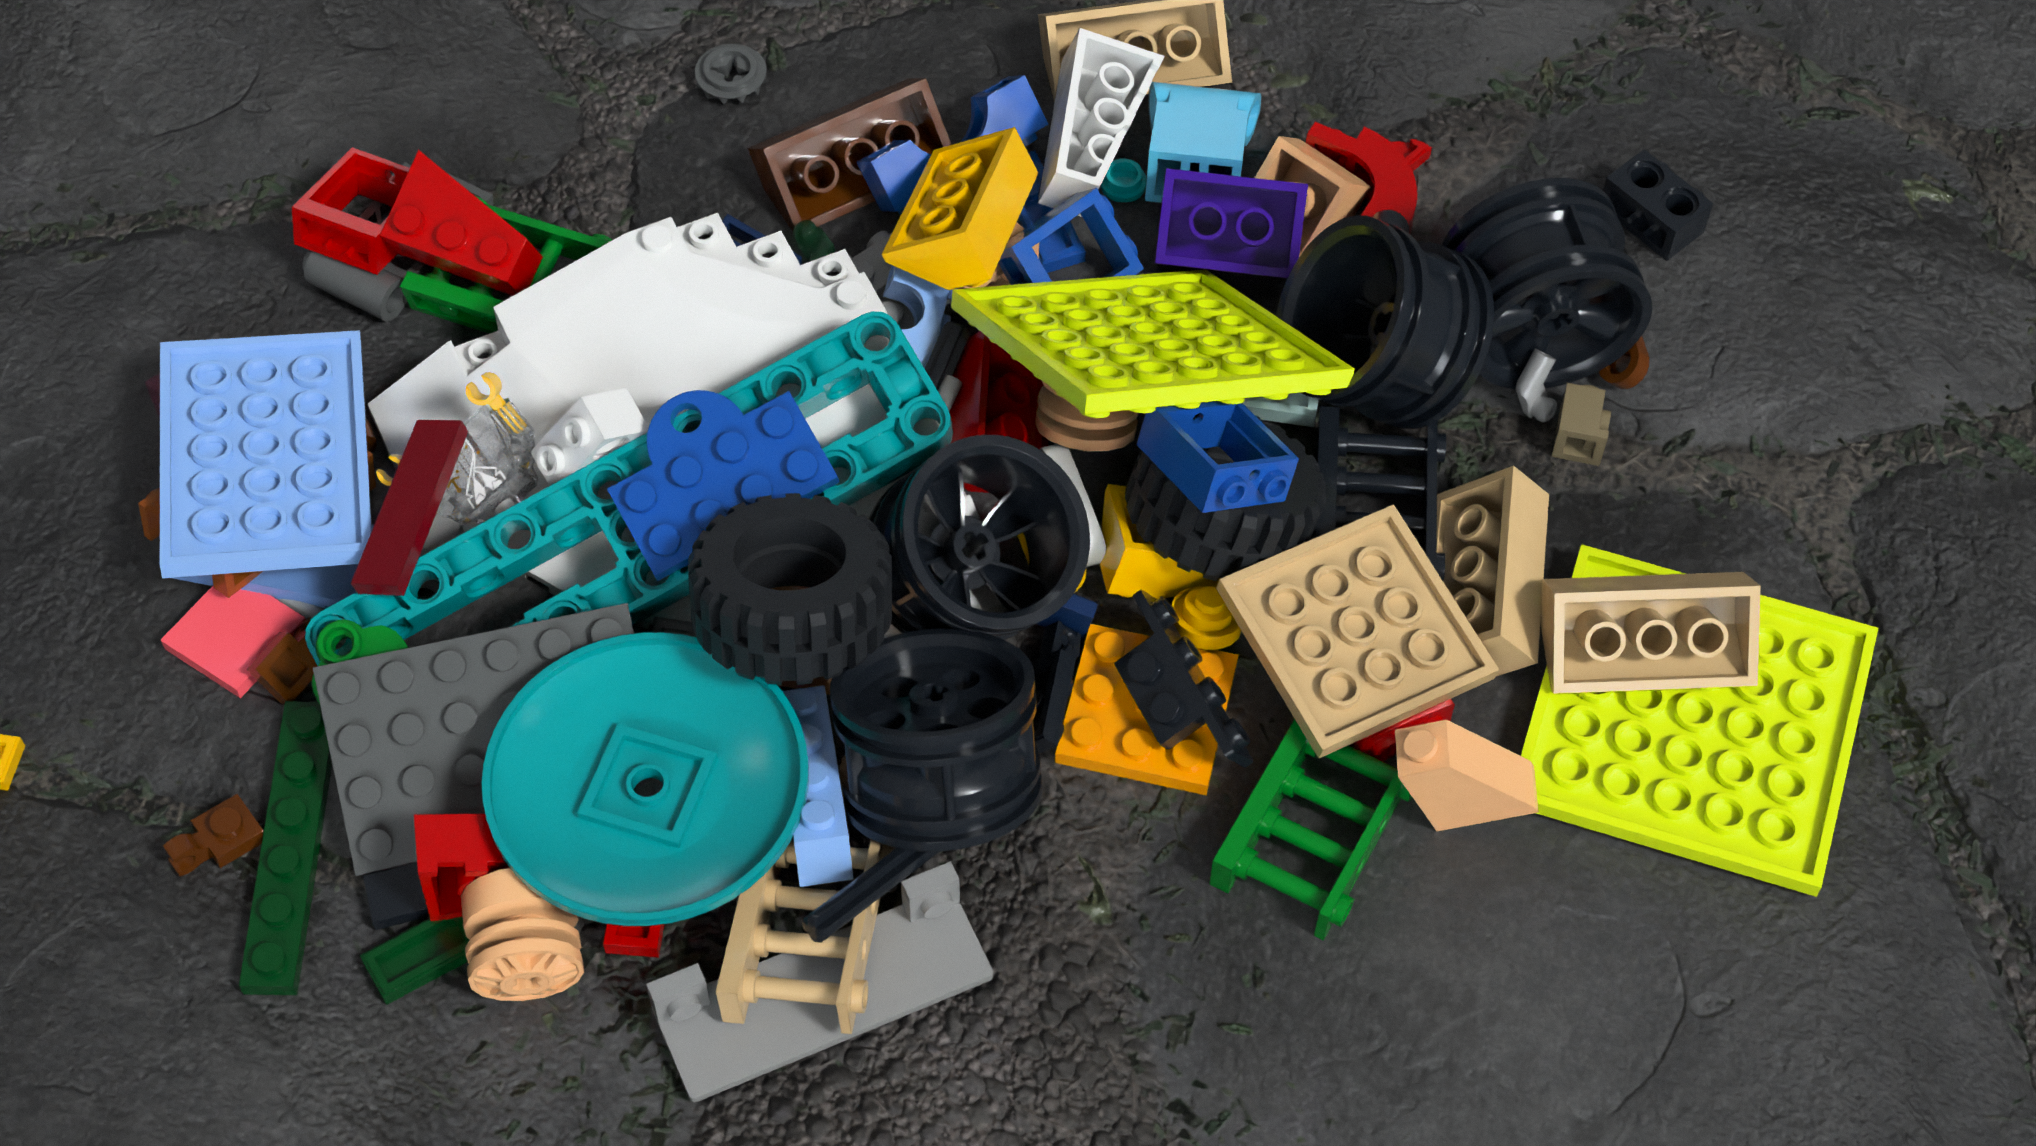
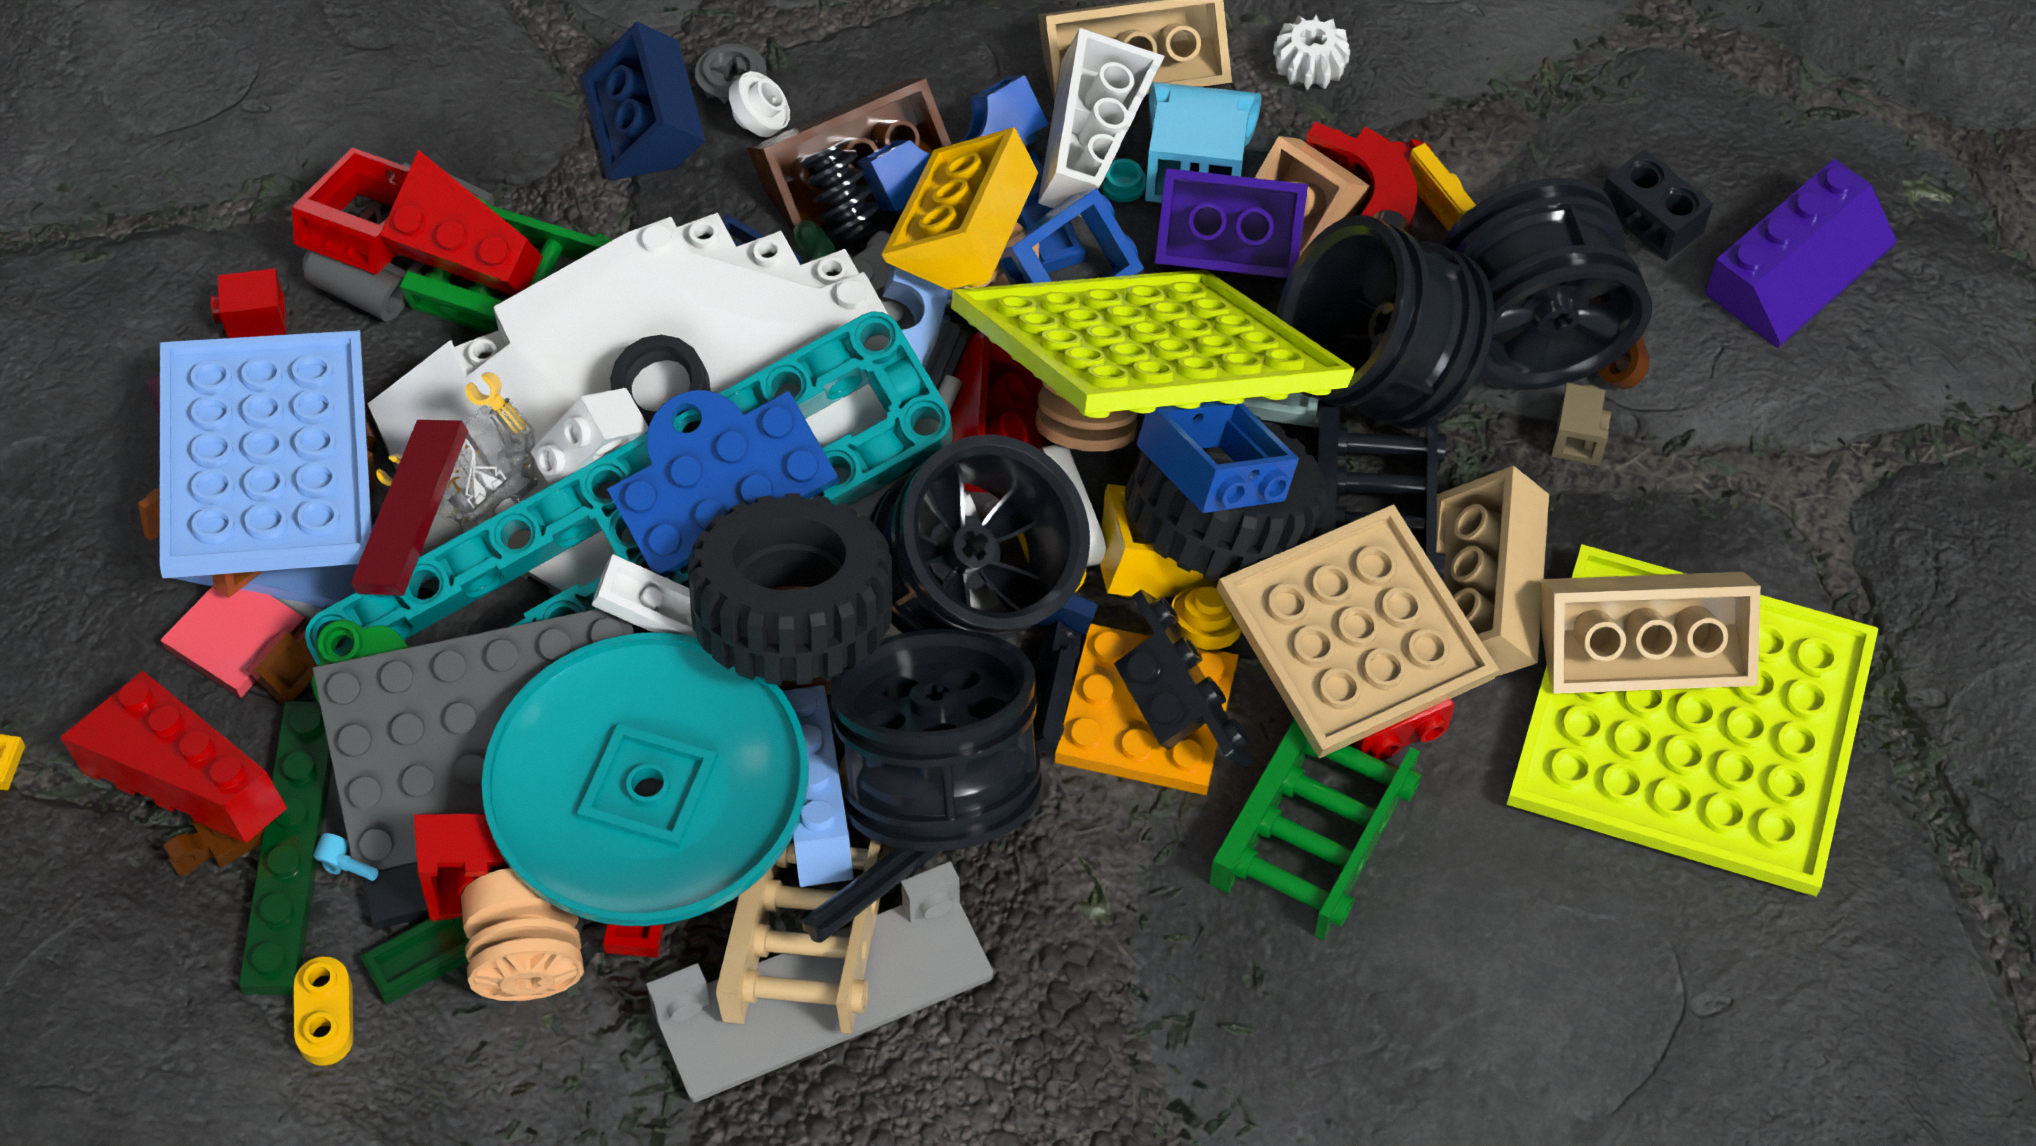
light nougat slope [1395,720,1539,831] -> none
light grey arm [1516,349,1557,422] -> none
none -> red wedge [60,671,287,843]
none -> red brick [211,268,287,338]
none -> yellow plate [294,957,354,1066]
none -> medium azure hand [313,833,379,881]
none -> dark blue slope [581,21,706,181]
none -> white plate [591,554,697,637]
none -> black tyre [610,334,711,427]
none -> white plate [729,71,790,137]
none -> black piece [798,139,887,245]
none -> white gear [1273,14,1350,90]
none -> yellow plate [1409,143,1476,232]
none -> dark purple slope [1705,158,1897,348]

